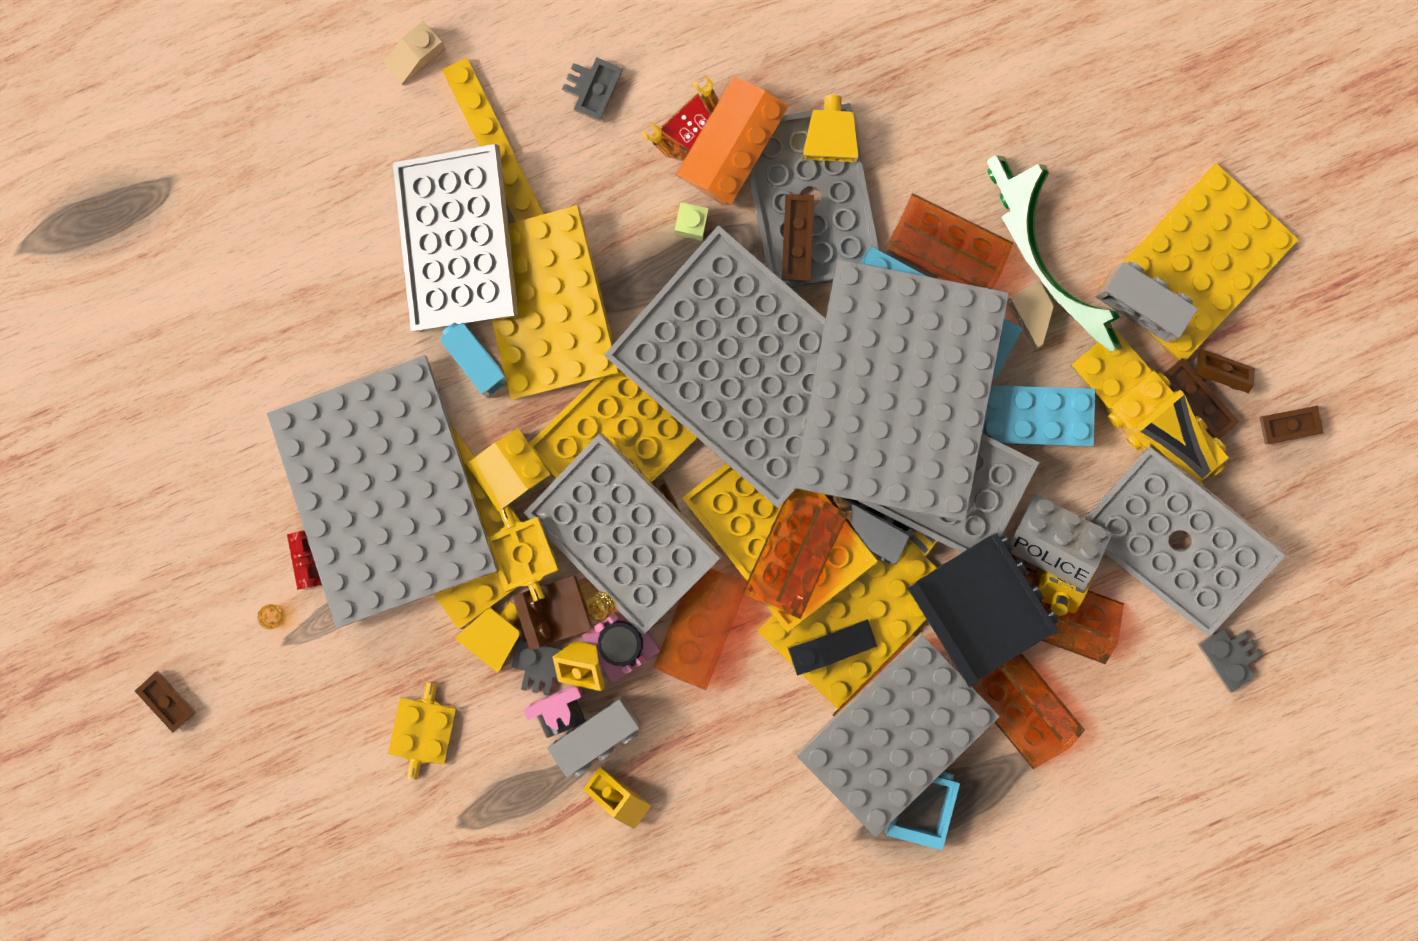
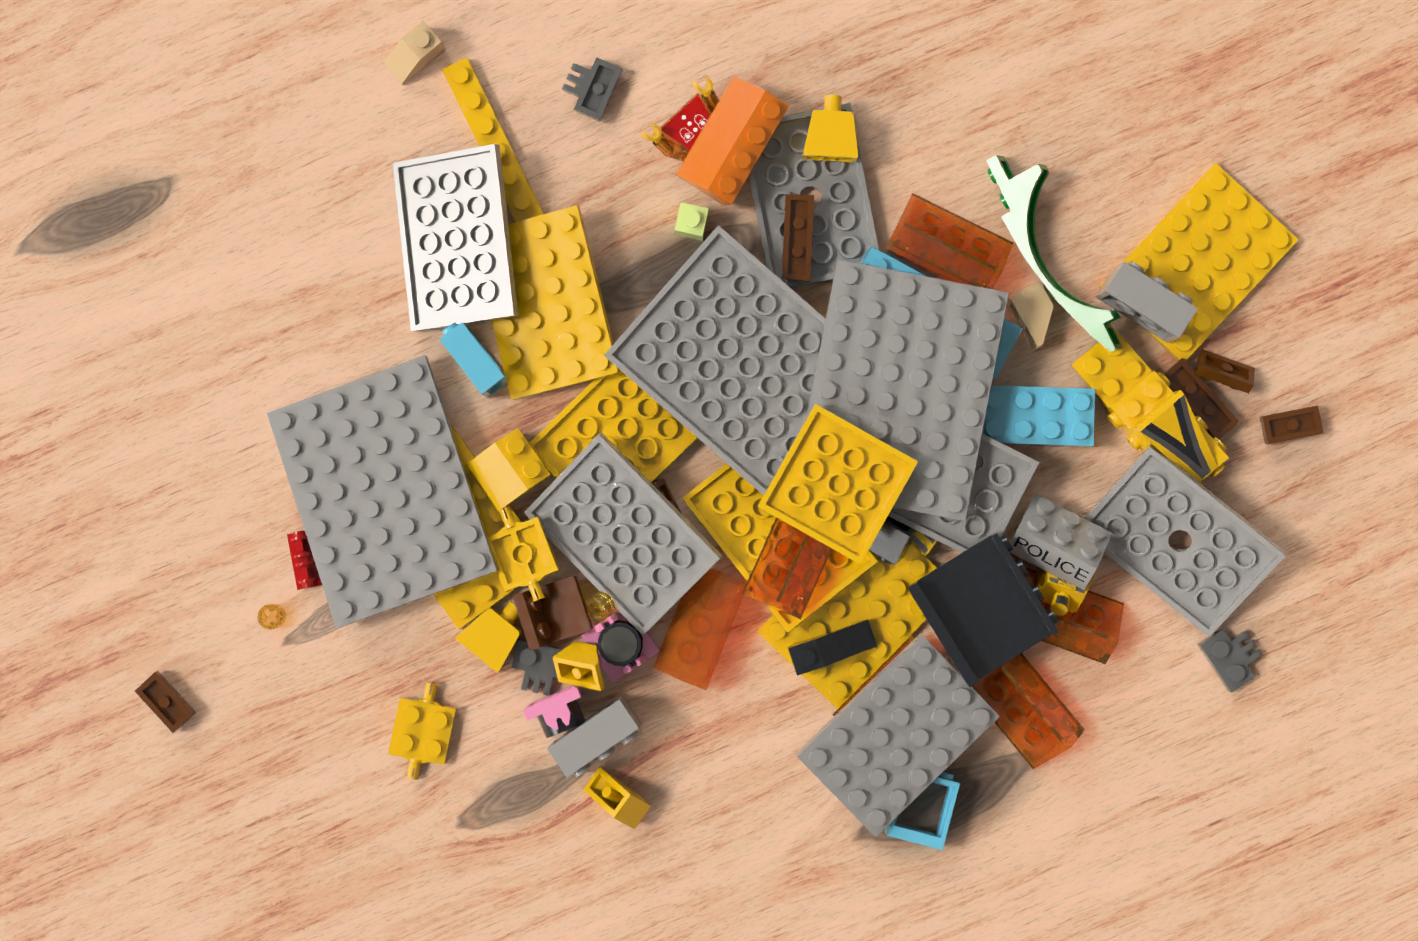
none -> yellow plate [757,404,918,564]

